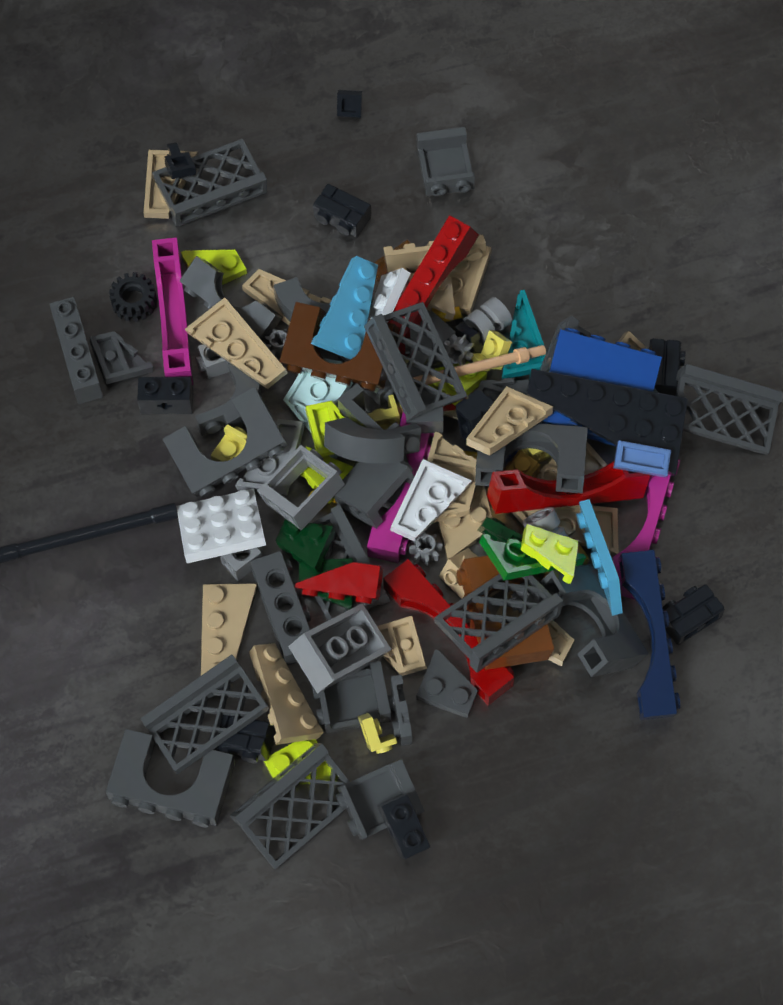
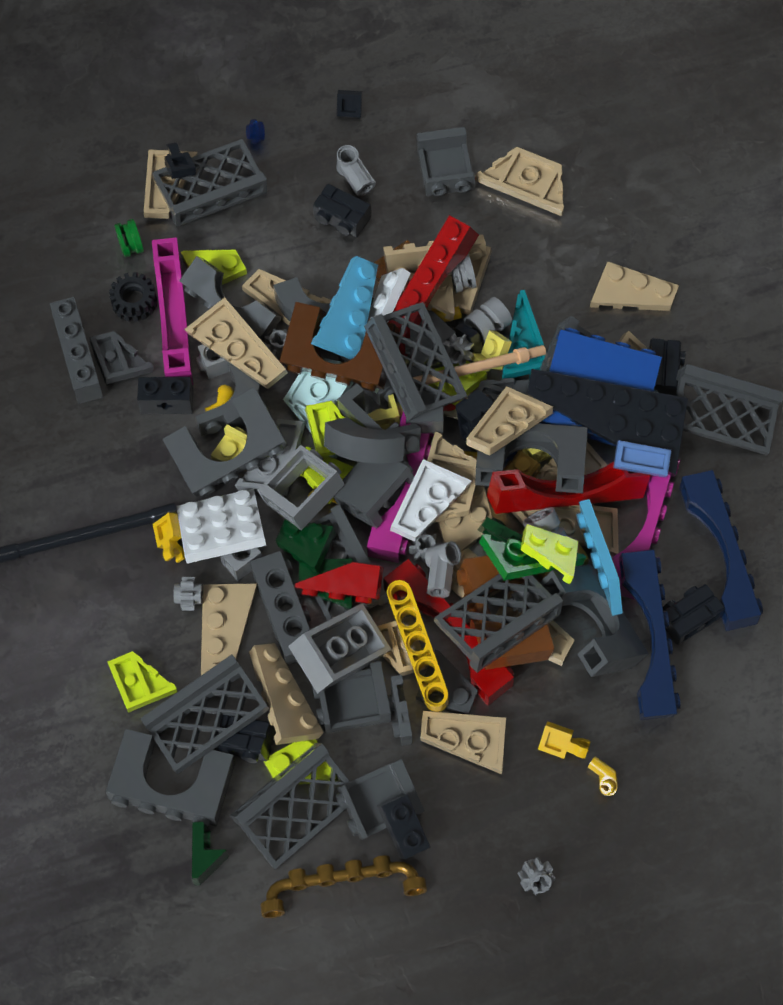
light yellow bracket [358,713,398,754] -> none
none -> neon yellow wing [107,651,177,713]
none -> green wheel [114,219,144,258]
none -> yellow plate [153,512,185,563]
none -> light grey gear [174,577,203,611]
none -> dark green slope [192,822,229,885]
none -> yellow arm [205,384,234,412]
none -> clear blue plate [246,119,265,144]
none -> pearl gold bar [260,855,427,918]
none -> light grey piece [336,145,376,196]
none -> yellow beam [387,580,449,712]
none -> tan wing [420,711,506,774]
none -> light grey piece [425,541,461,598]
none -> light grey wheel [450,254,477,293]
none -> tan wing [475,147,564,216]
none -> light grey gear [518,857,556,895]
none -> yellow plate [538,721,591,759]
none -> yellow arm [588,756,618,796]
none -> tan wing [590,262,679,311]
none -> dark blue arch [679,470,763,631]

